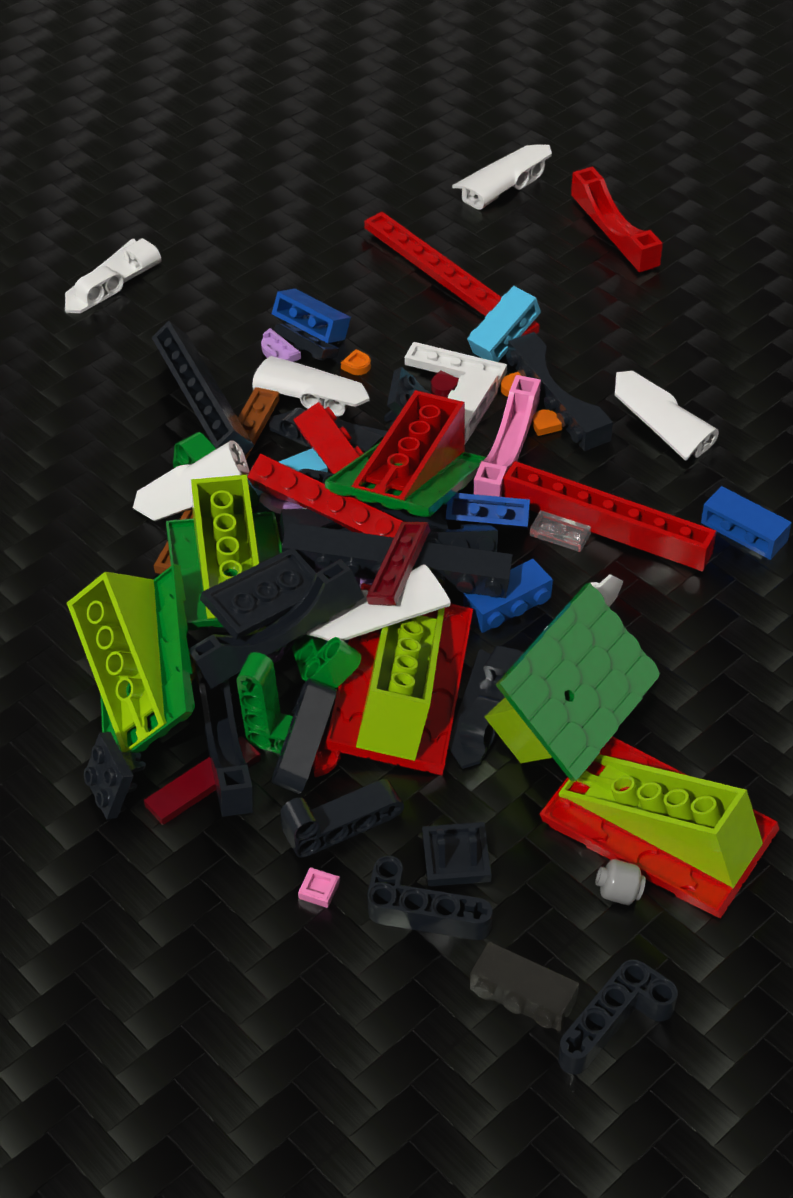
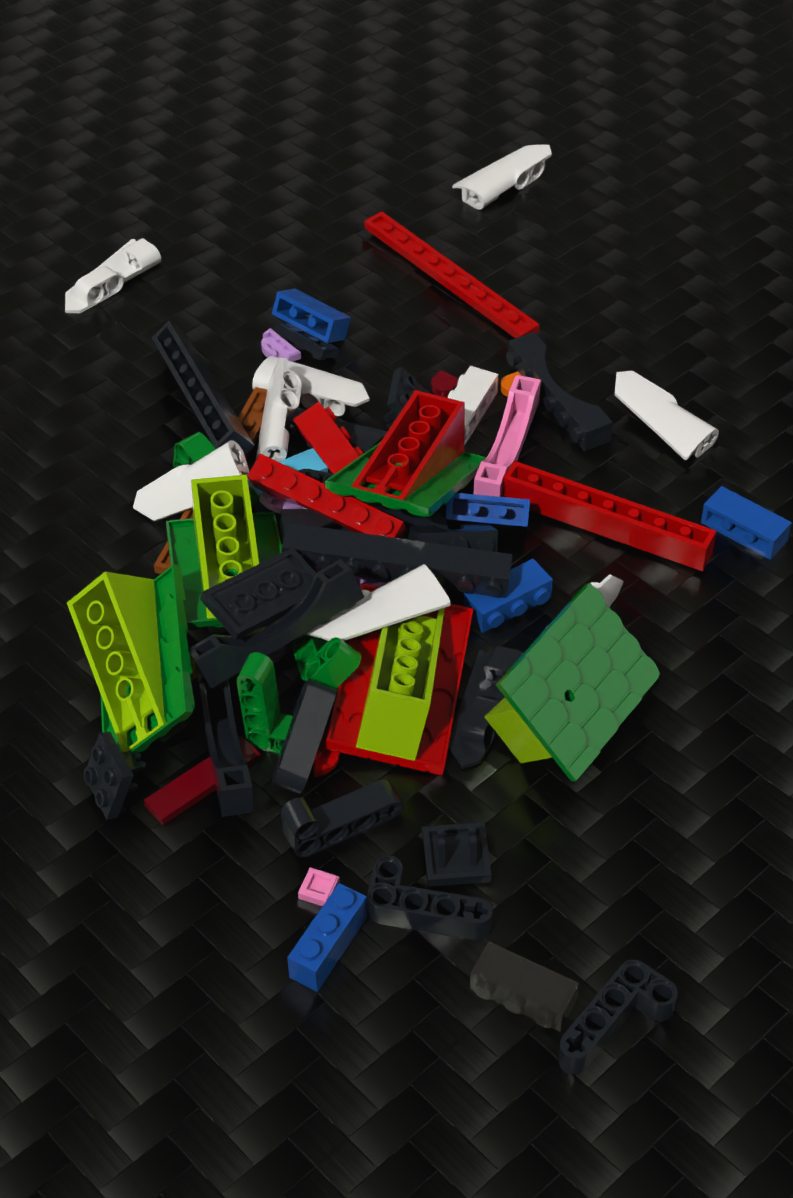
orange tile [341,349,371,375] -> none
dark red tile [366,522,430,605] -> none
white plate [405,342,507,388] -> none
medium azure brick [468,286,541,362] -> none
clear plate [530,510,591,552] -> none
orange tile [532,409,562,436] -> none
lime piece [540,736,779,919] -> none
red arch [571,166,663,273] -> none
light grey head [596,859,646,905] -> none
none -> white panel [255,358,302,462]
none -> blue brick [287,883,368,992]

